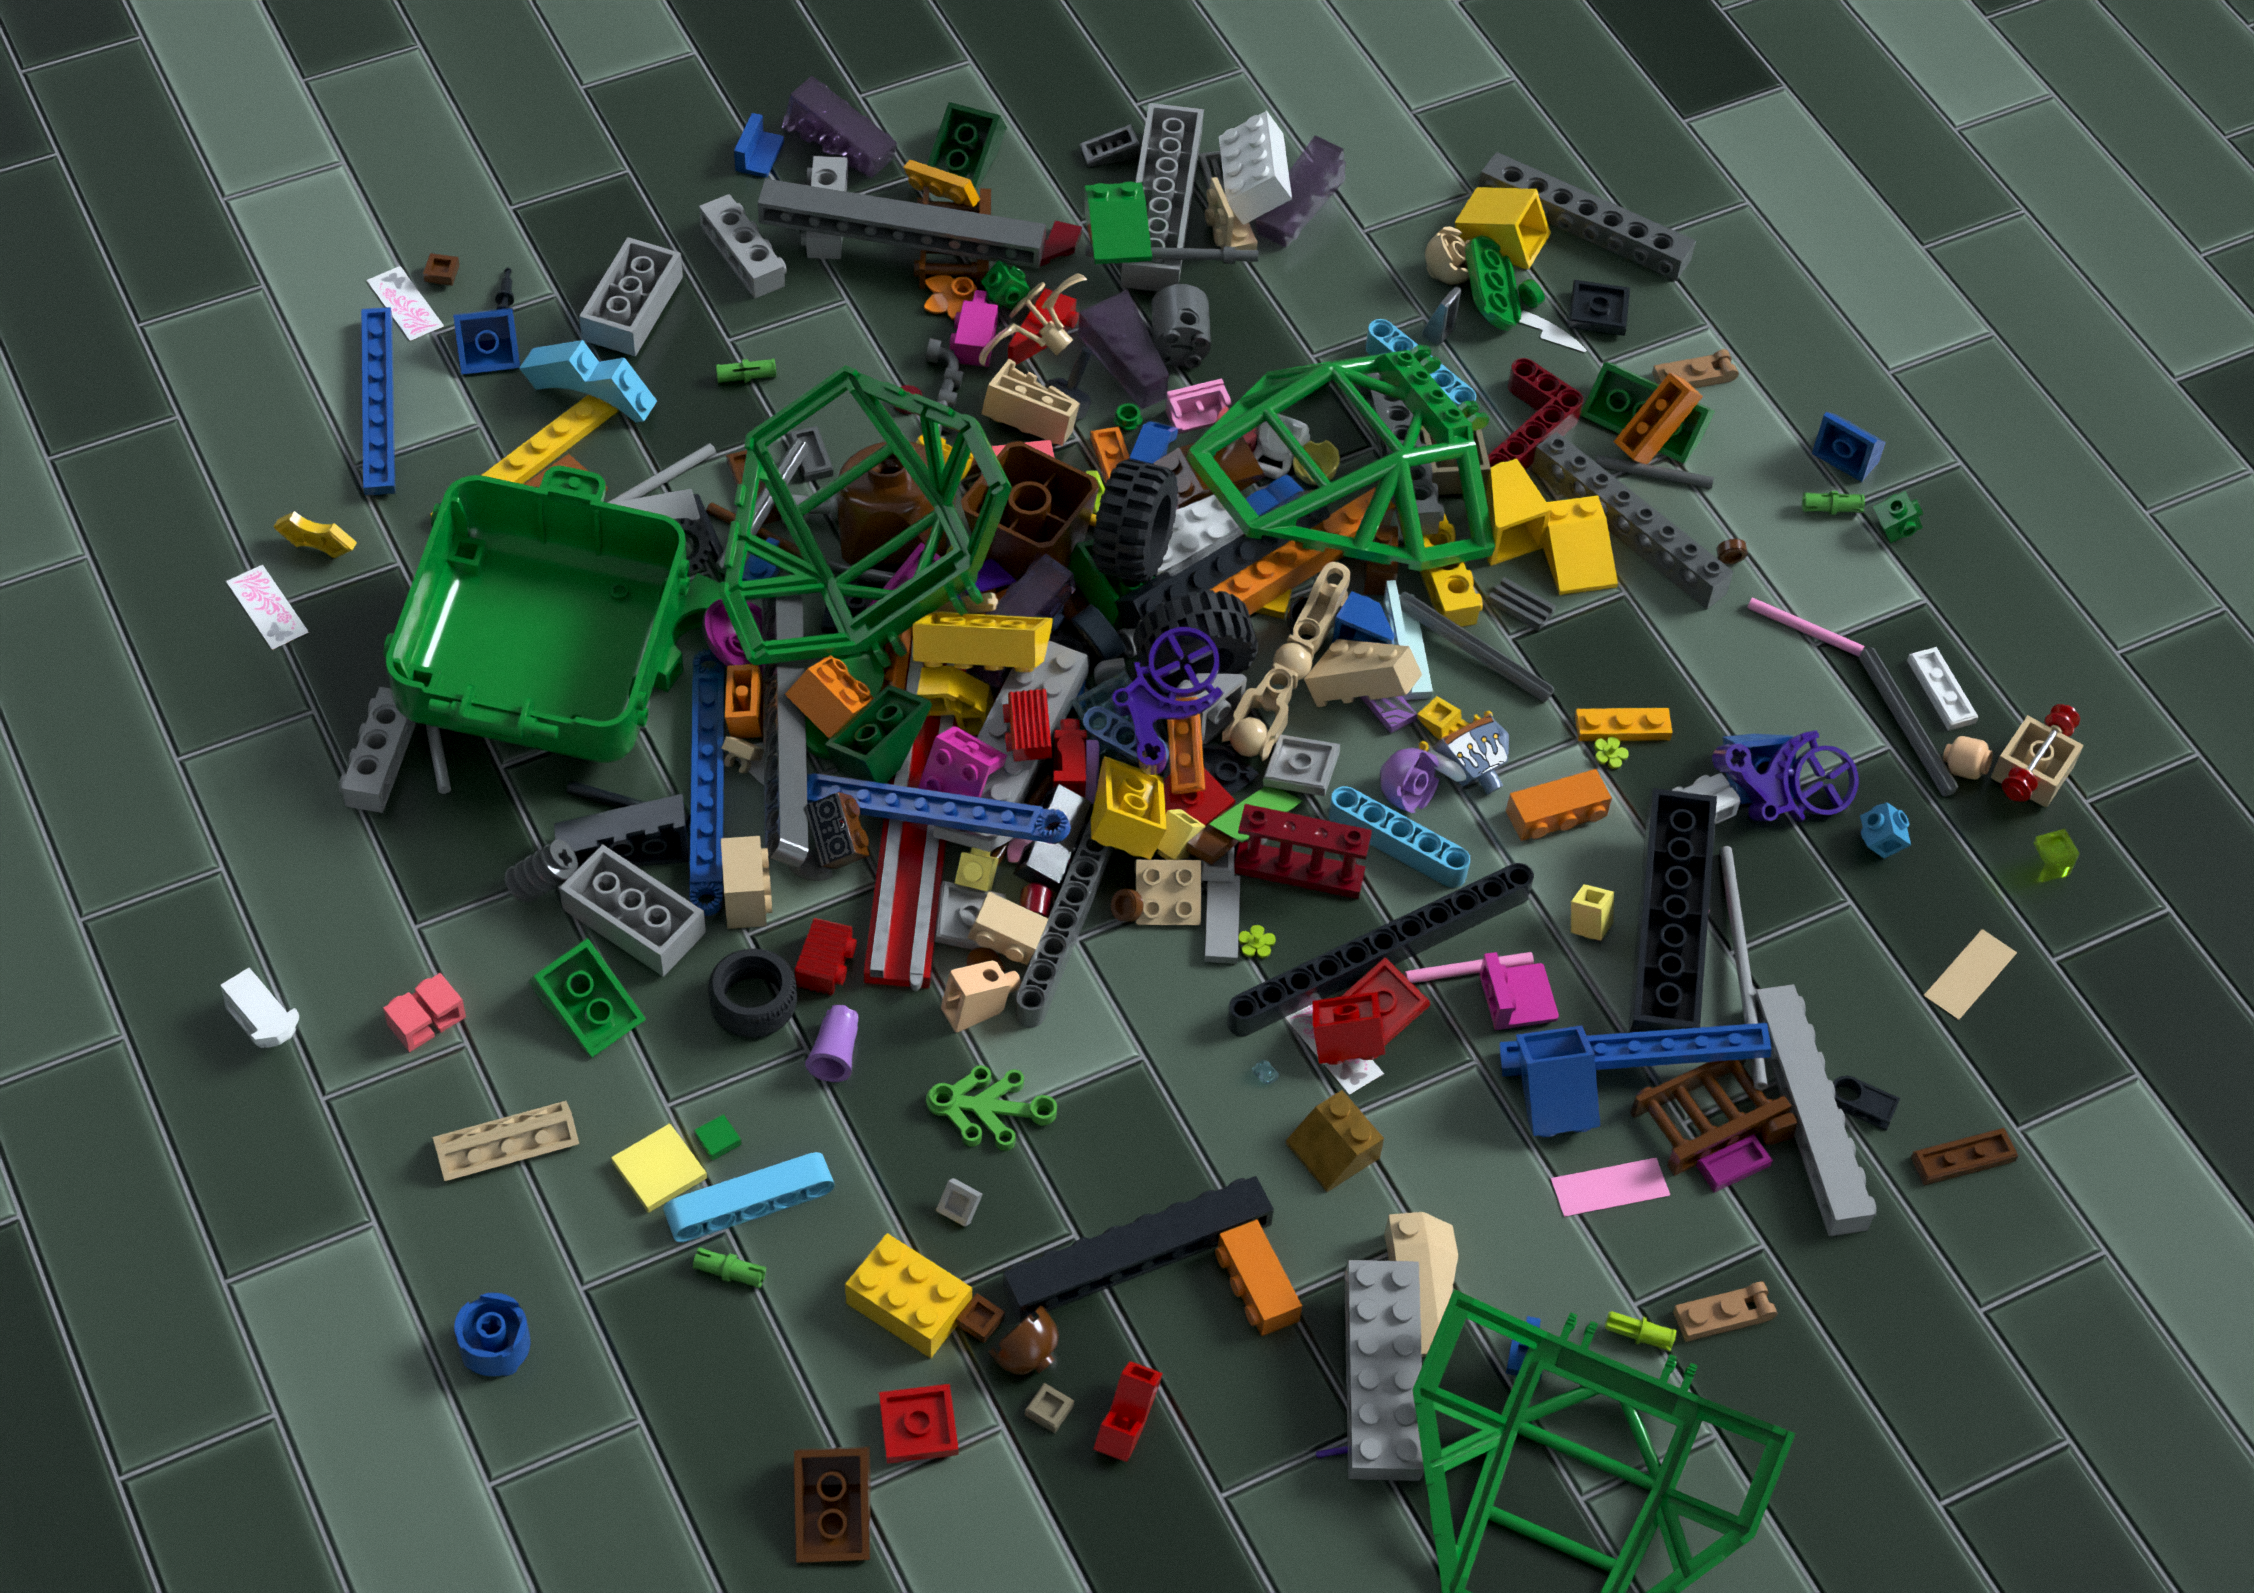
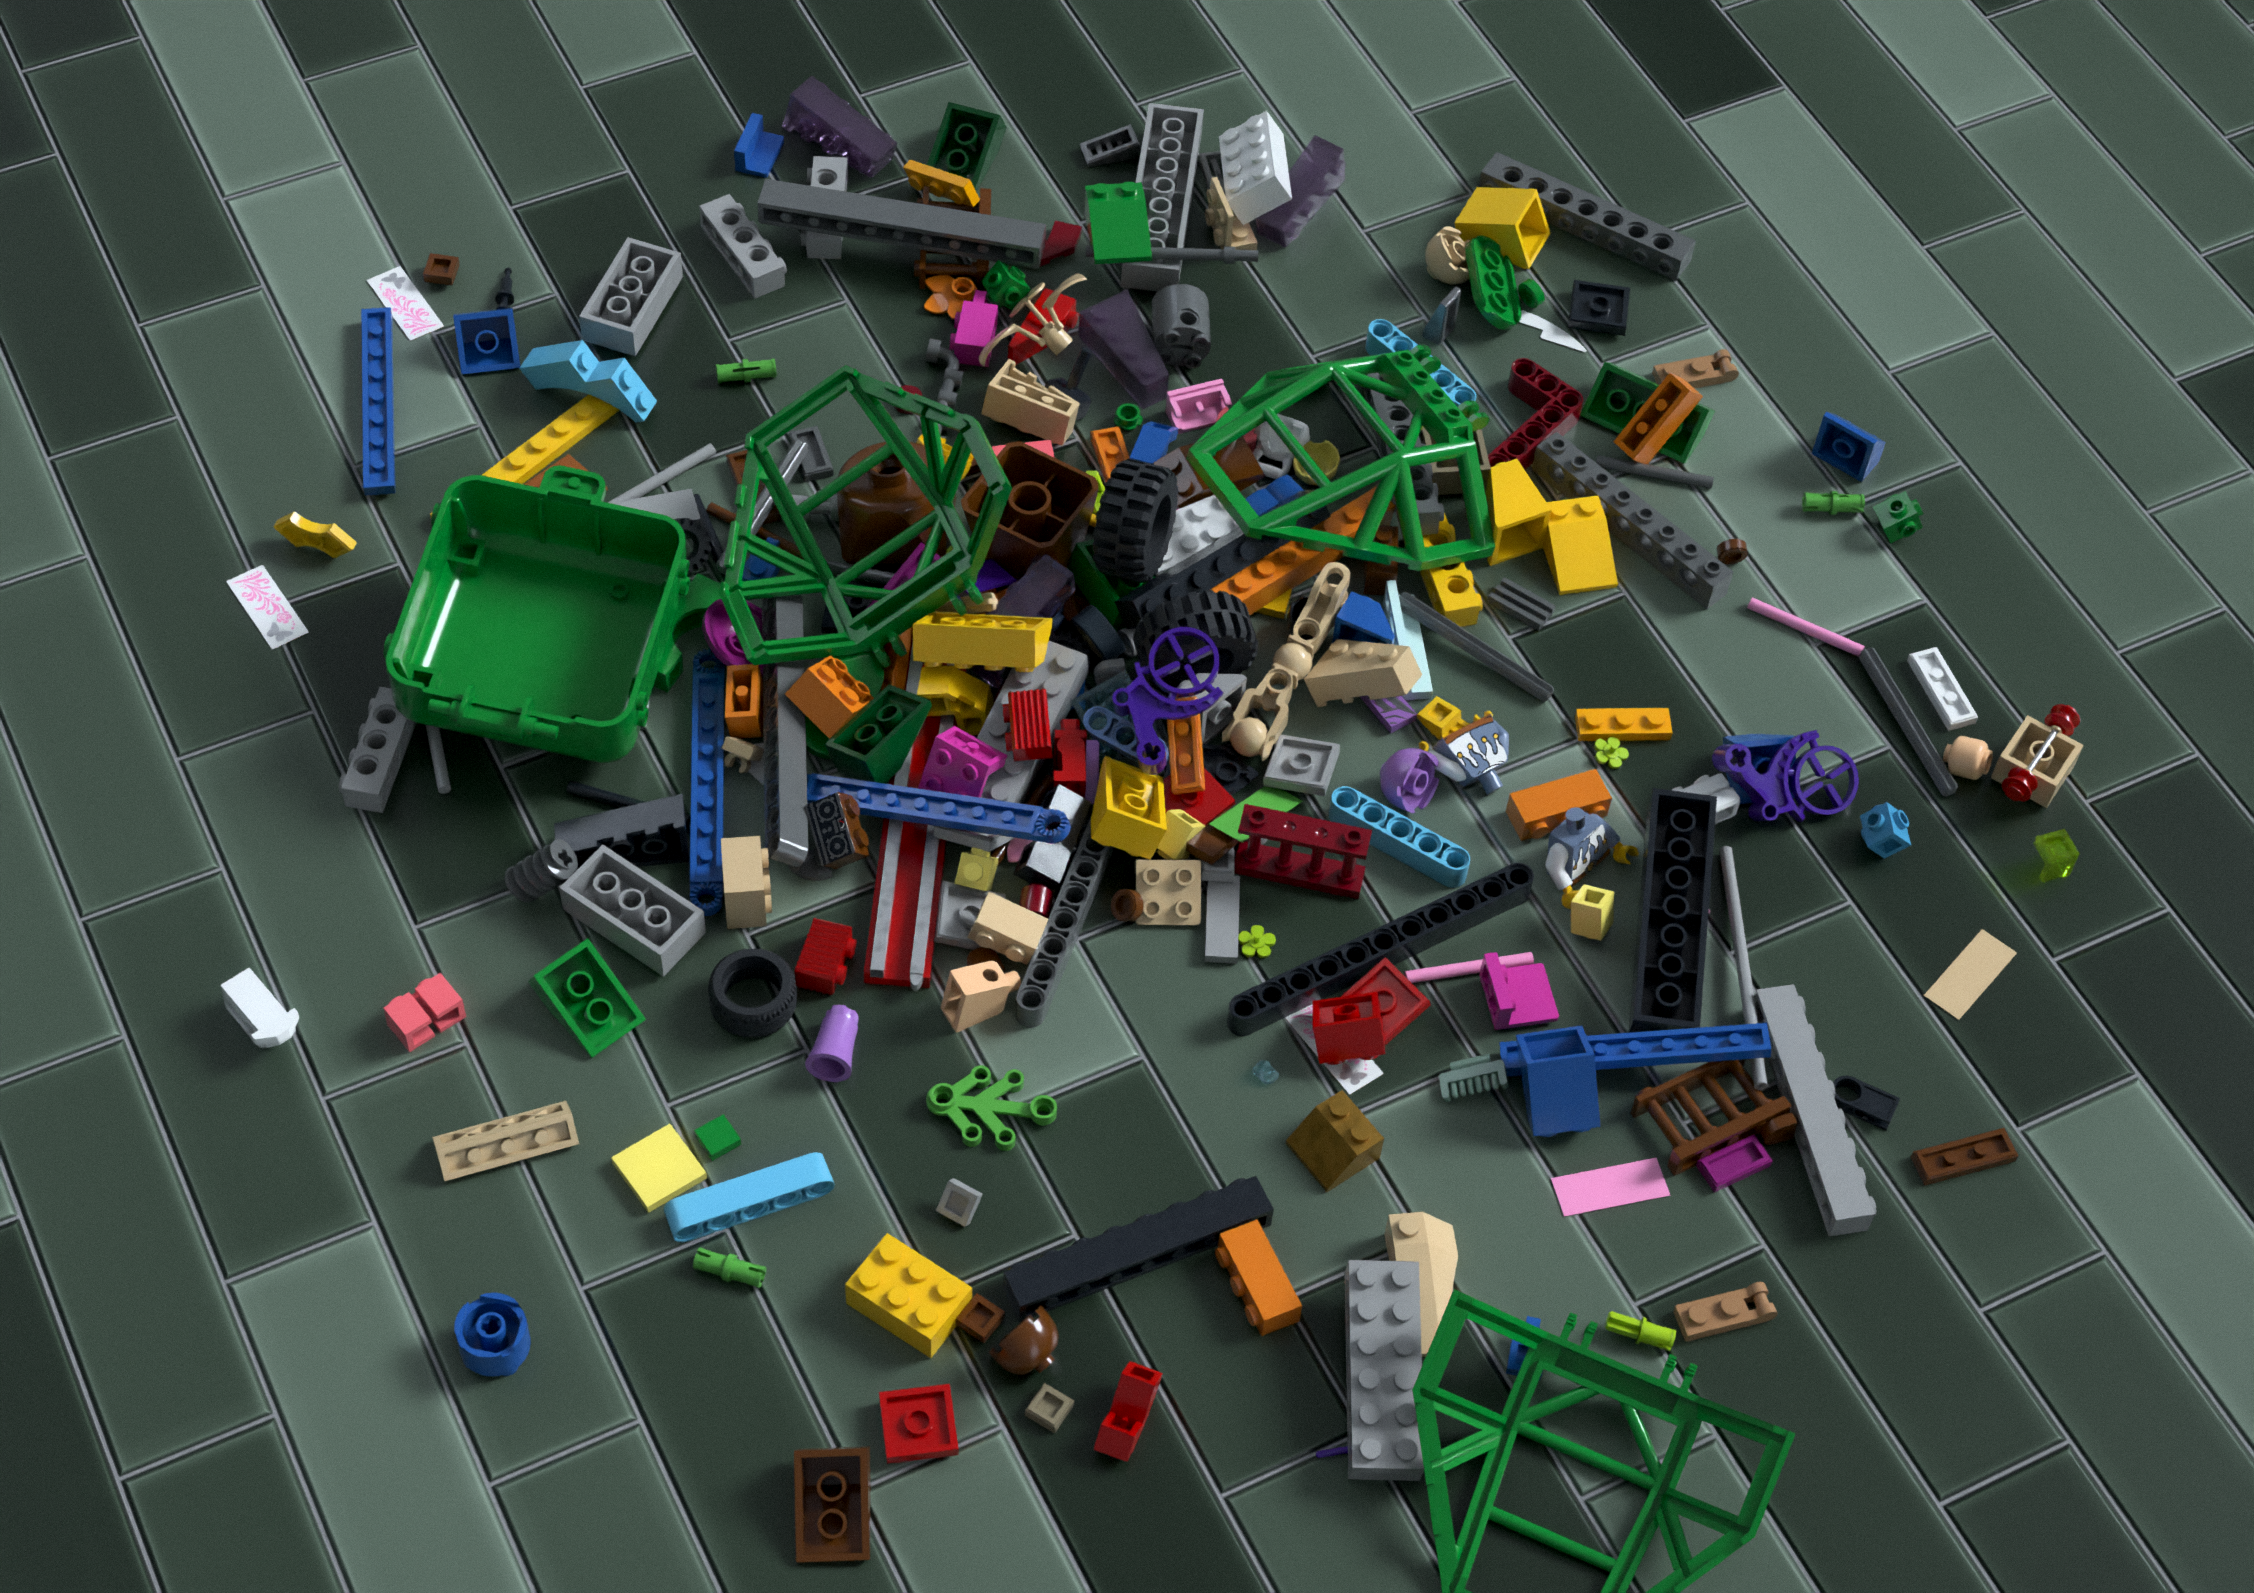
none -> sand green piece [1439,1054,1509,1102]
none -> torso [1545,807,1639,909]

